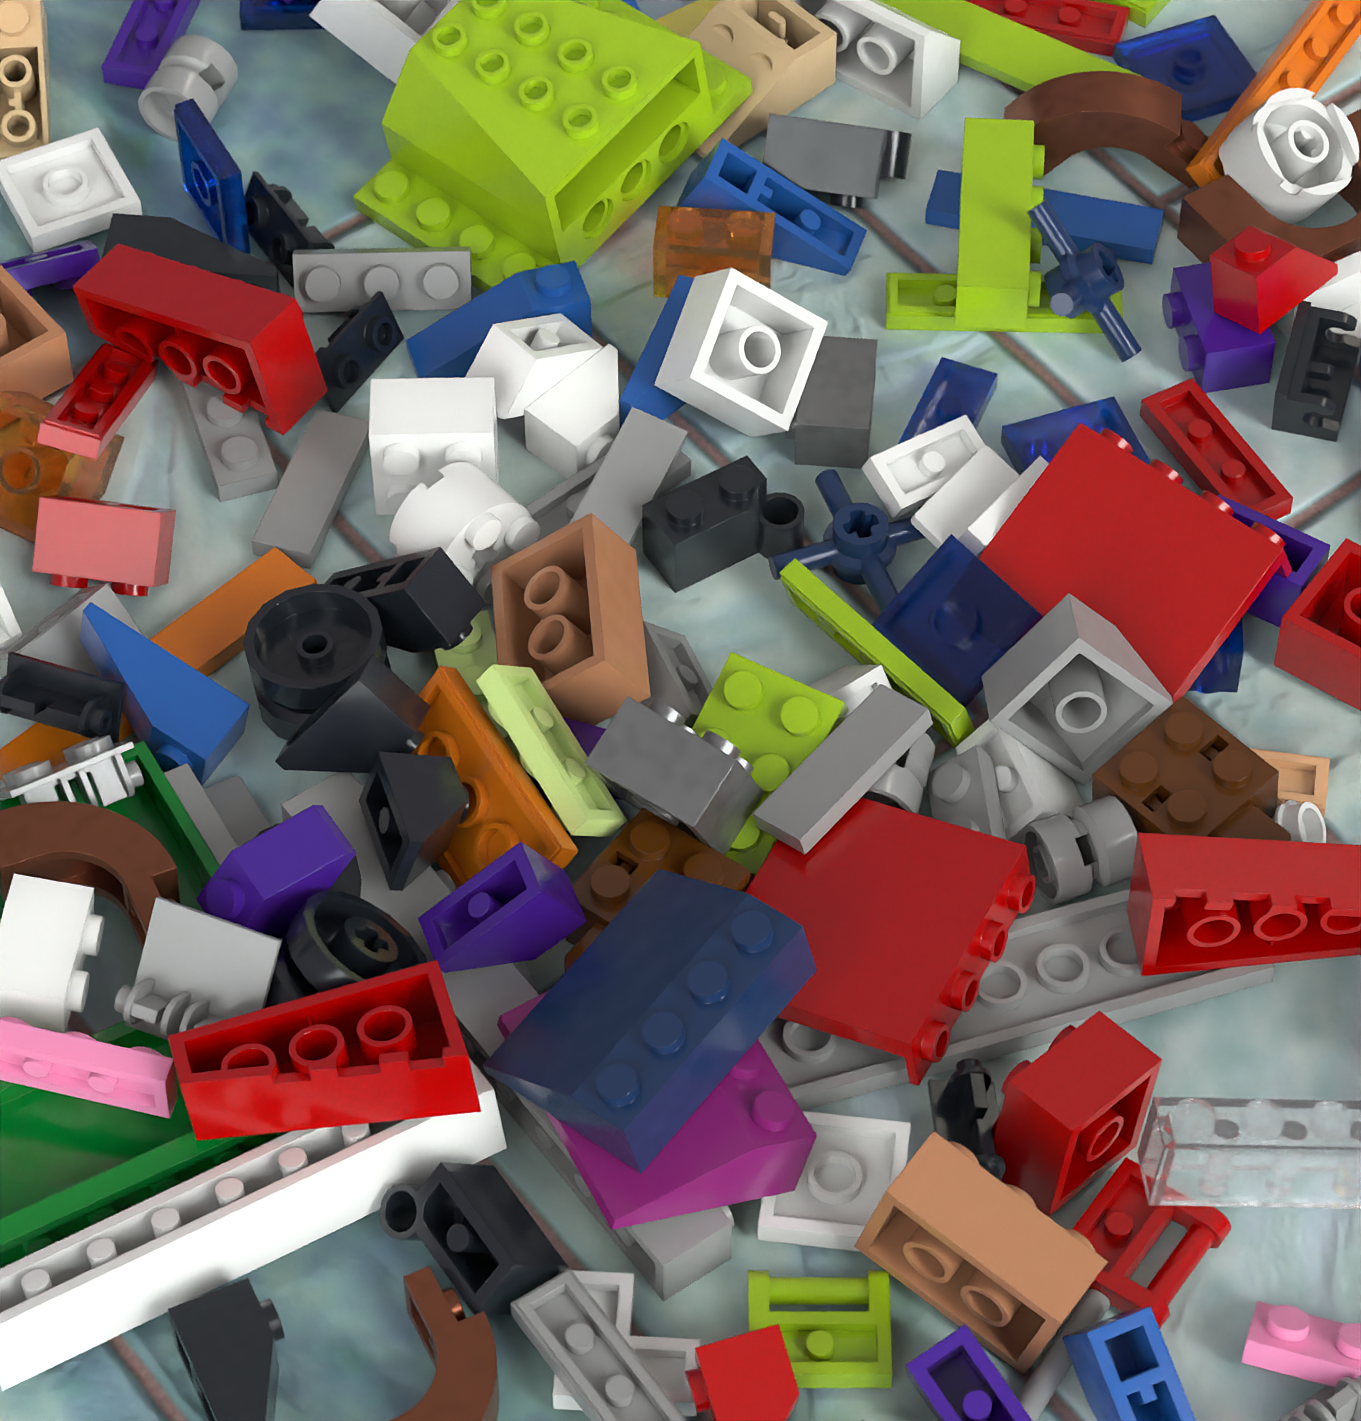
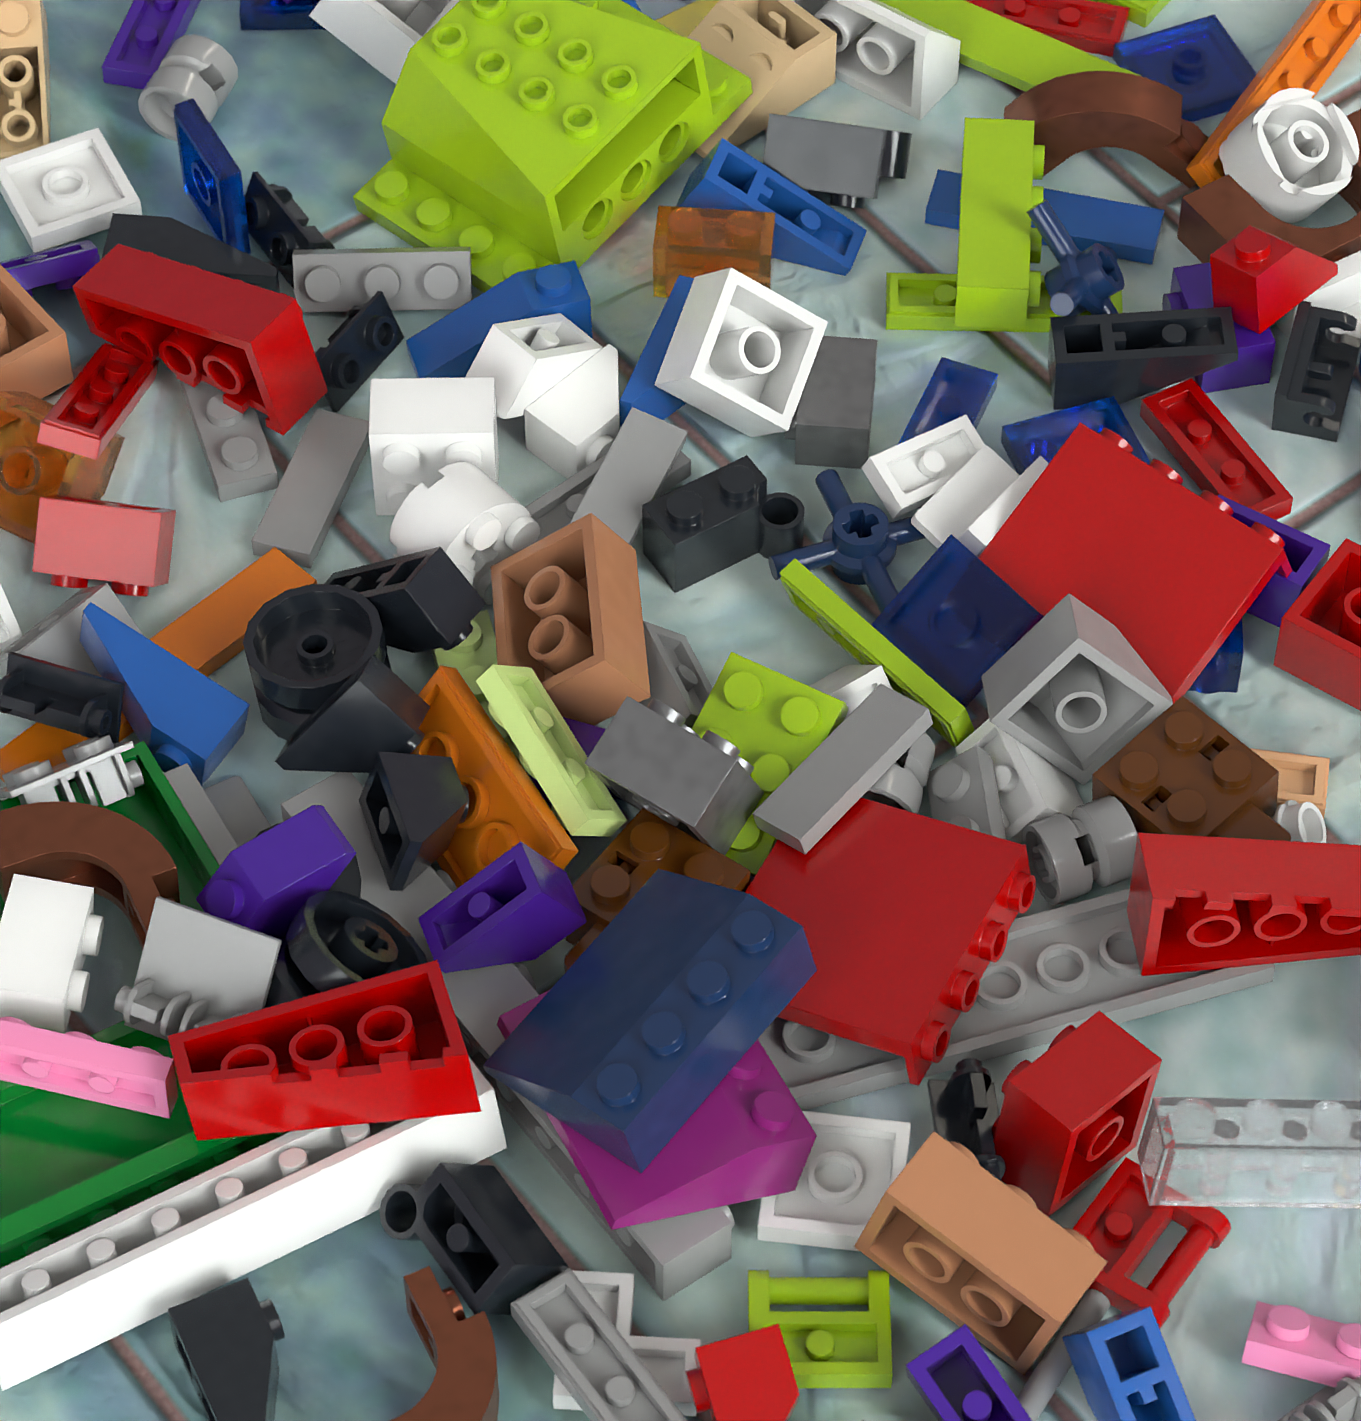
none -> black slope [1048,307,1238,410]

